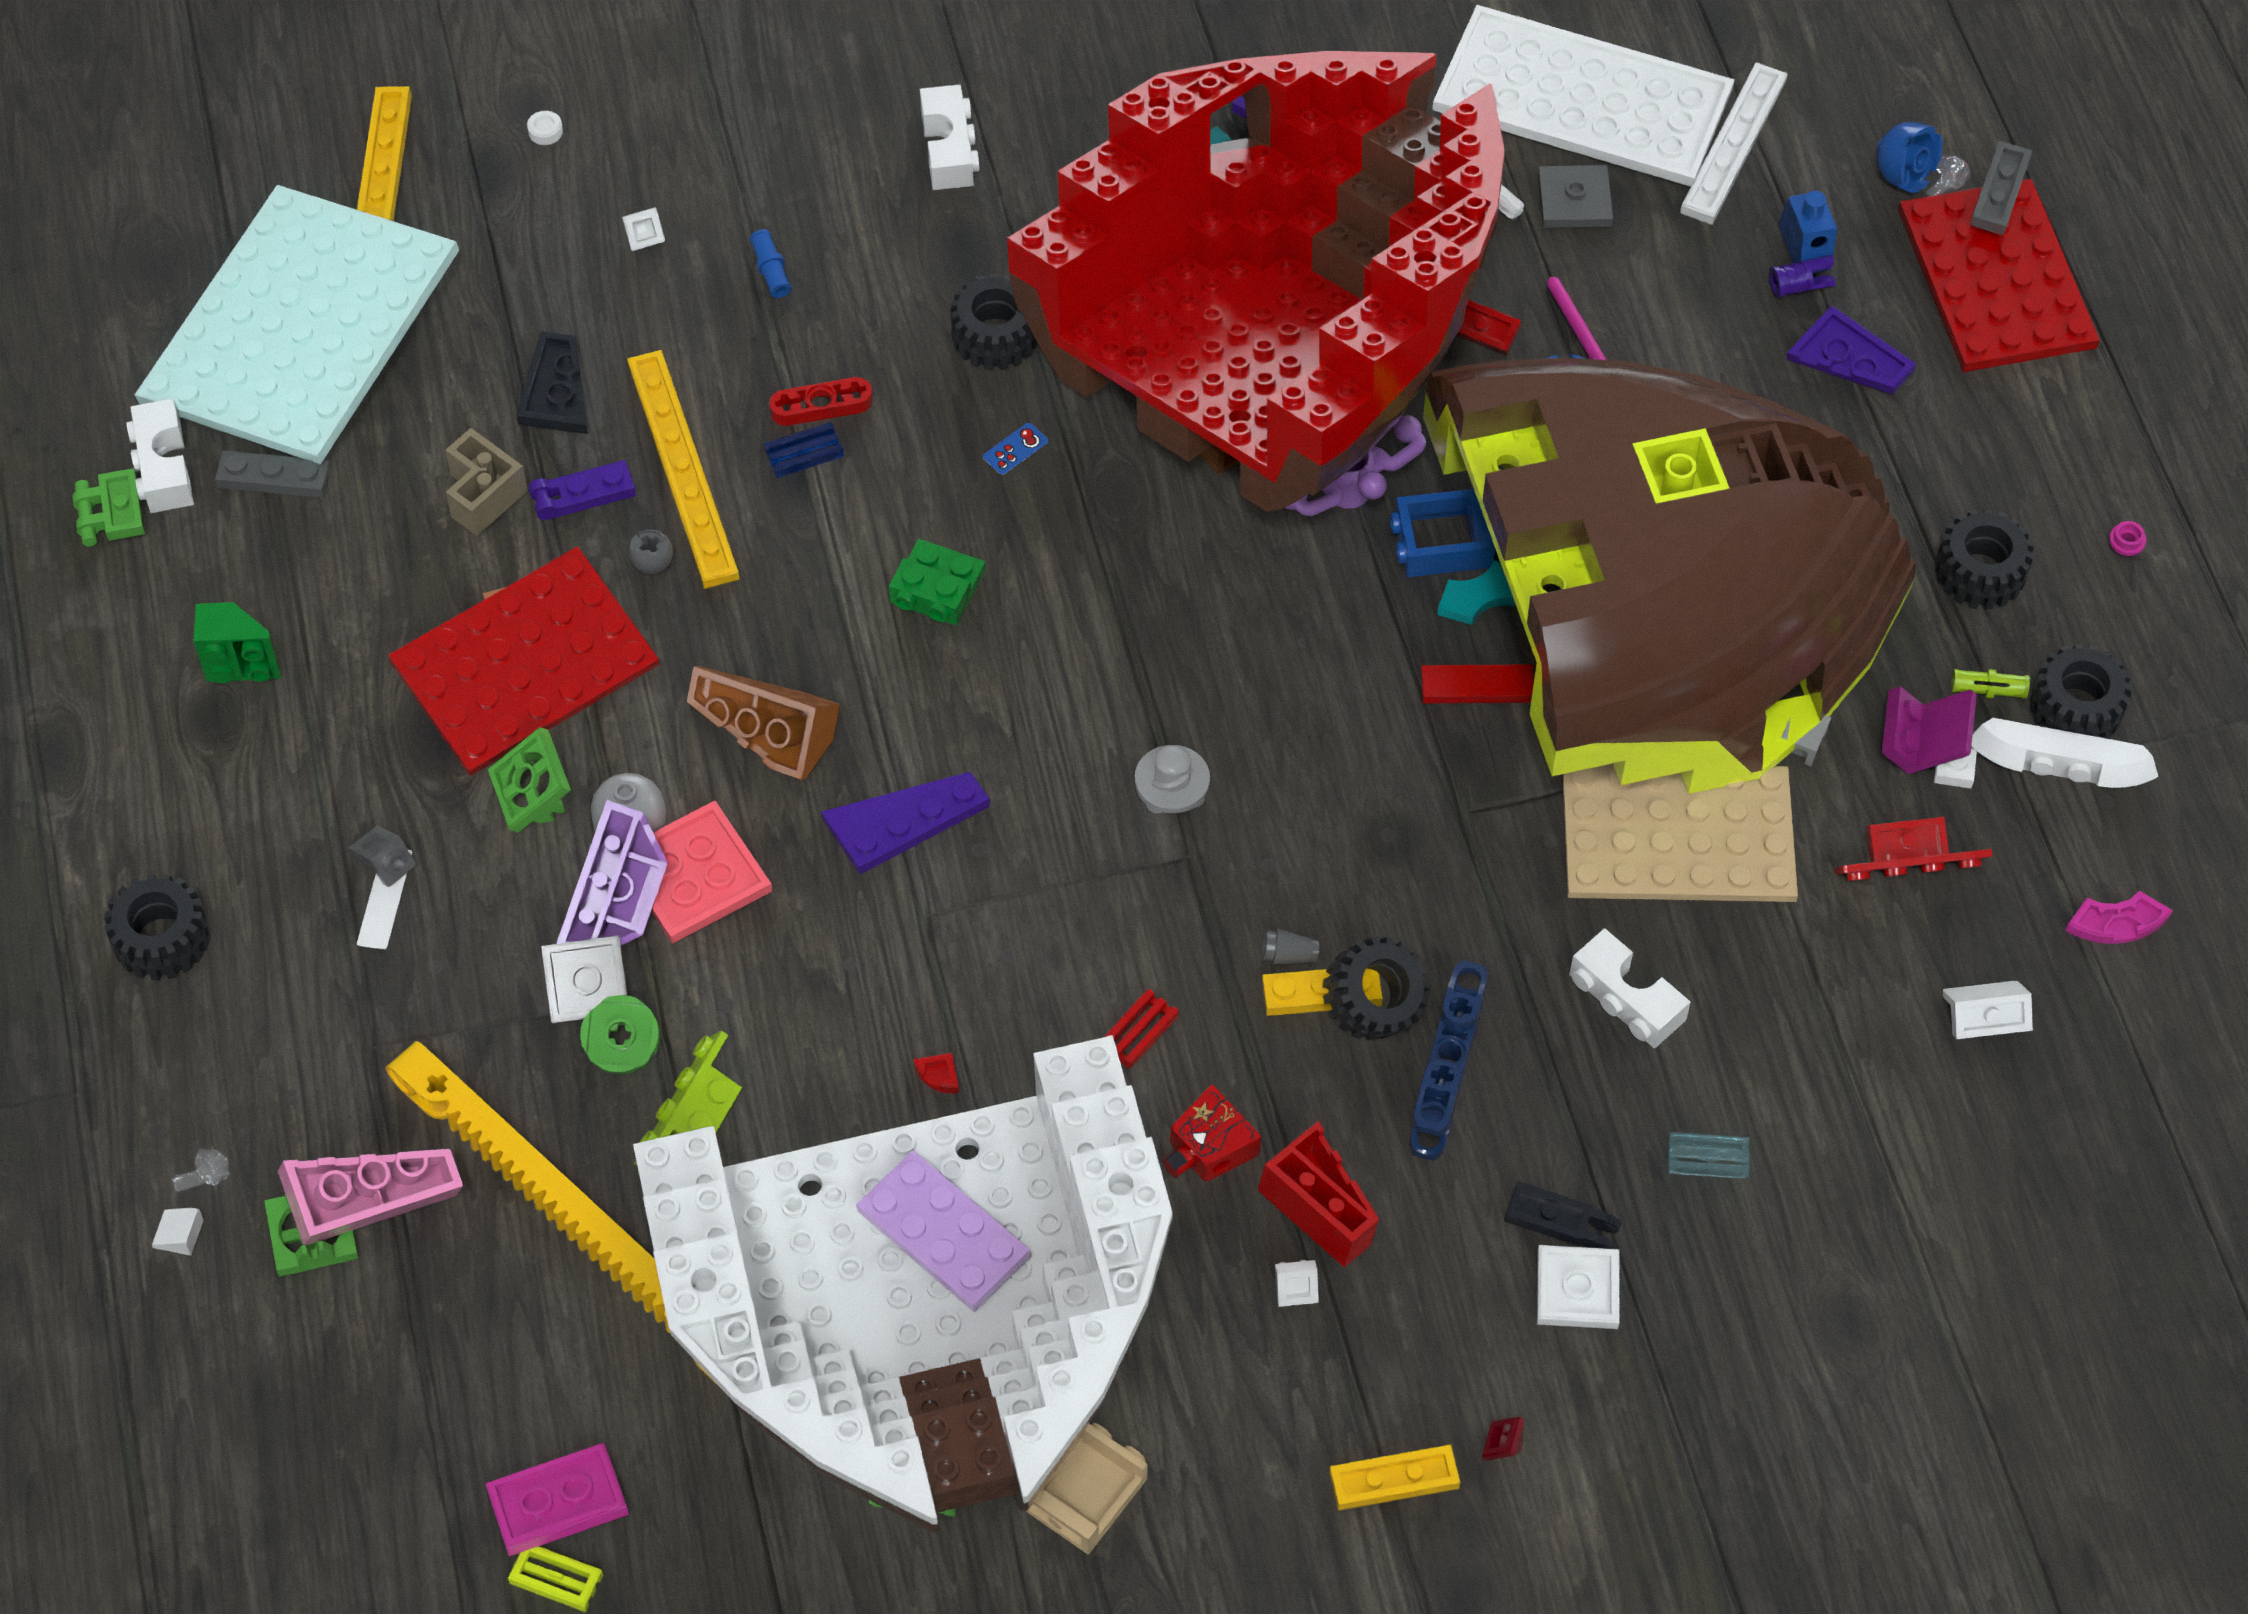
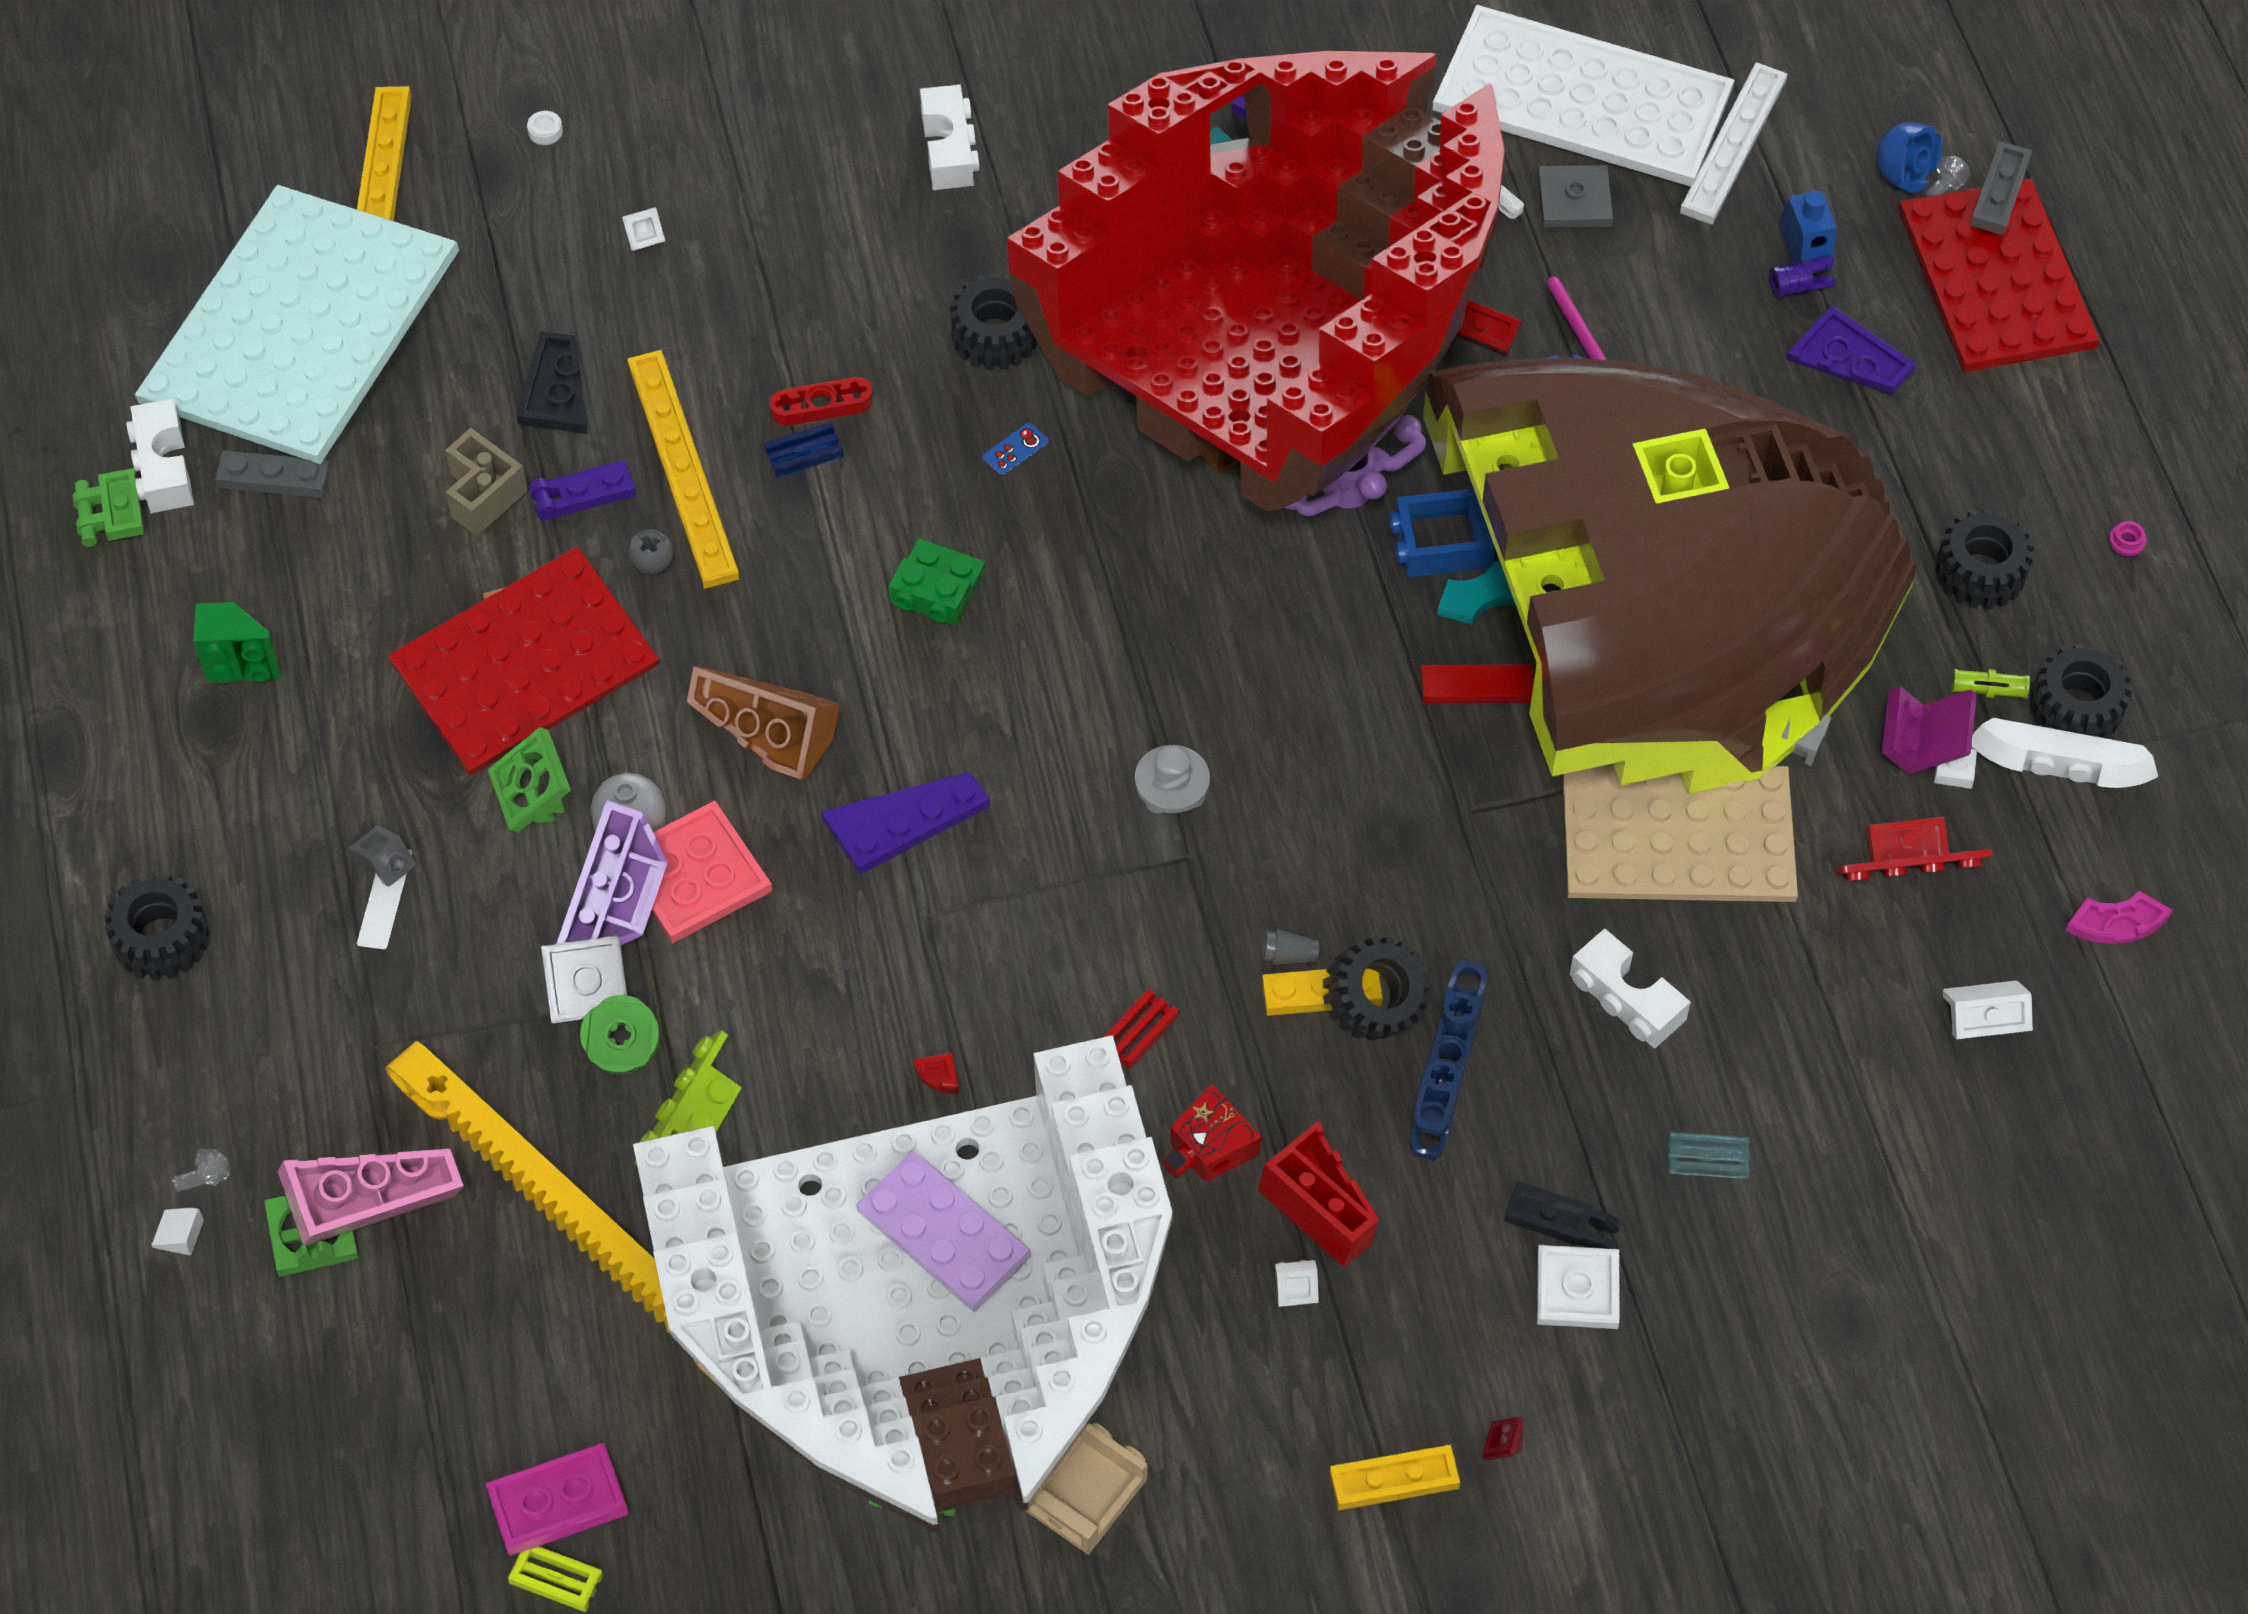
blue pin [749,229,792,298] -> none

